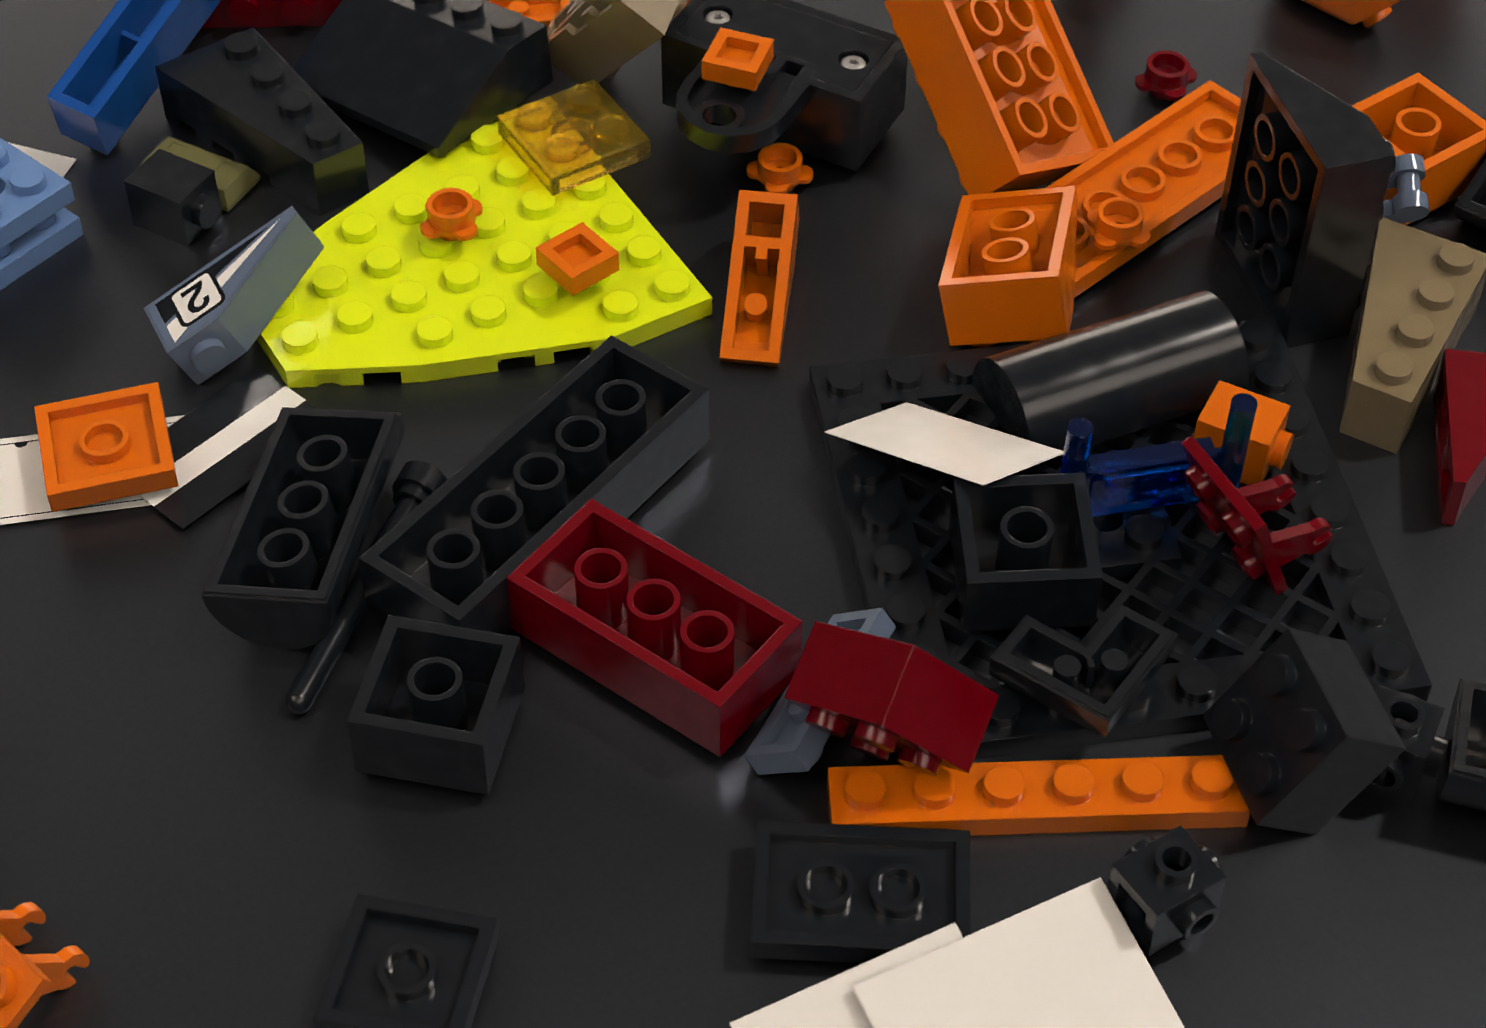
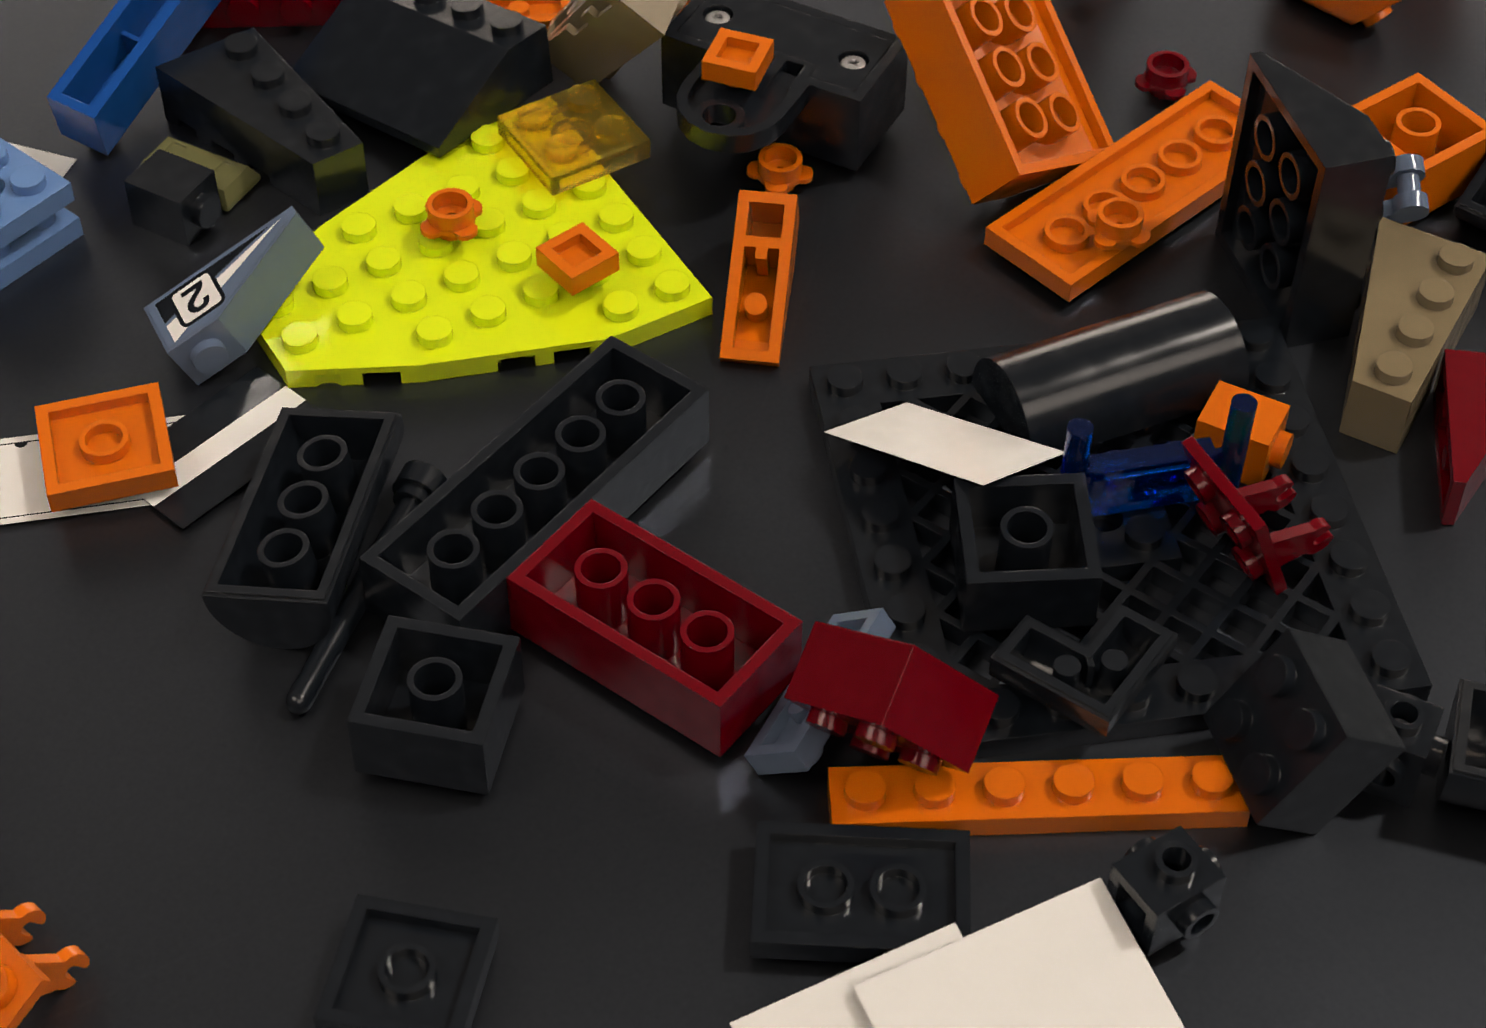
orange slope [938,185,1077,348] -> none

